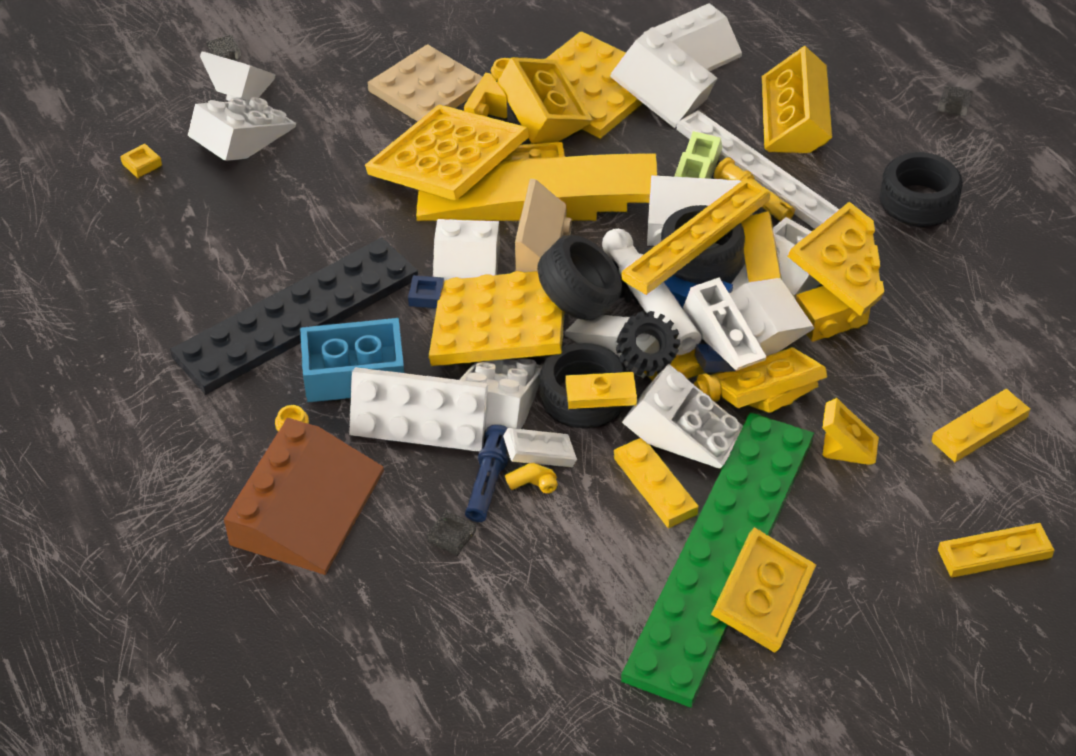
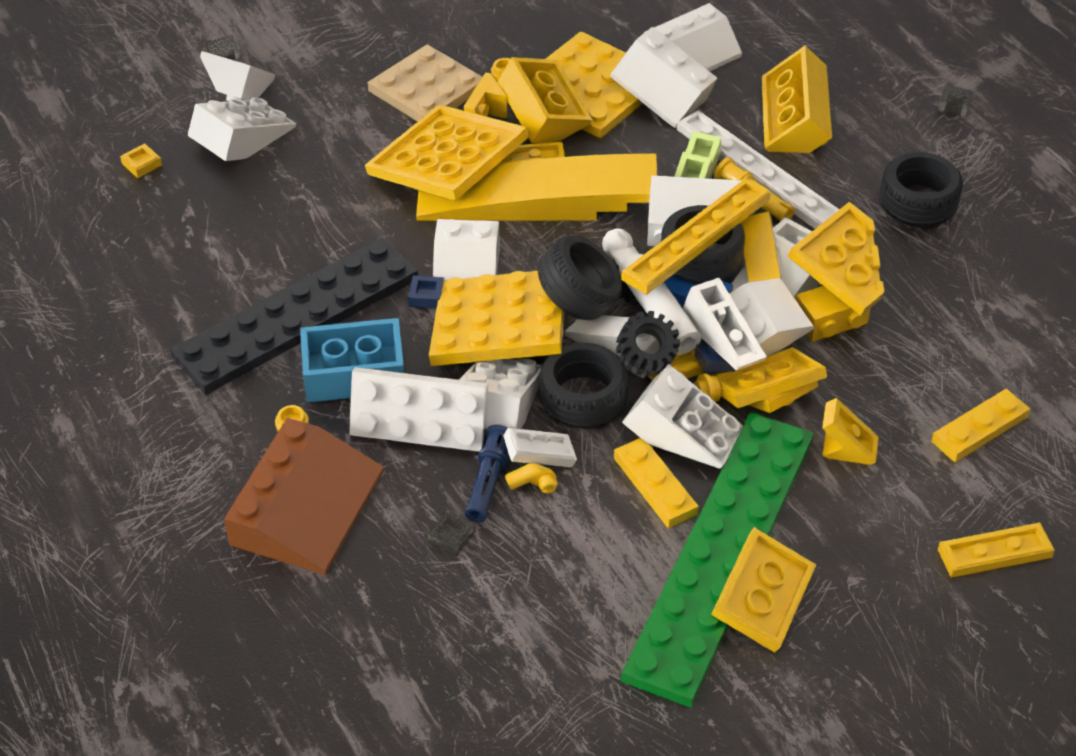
tan slope [515,179,572,272] -> none
yellow plate [566,372,637,409] -> none

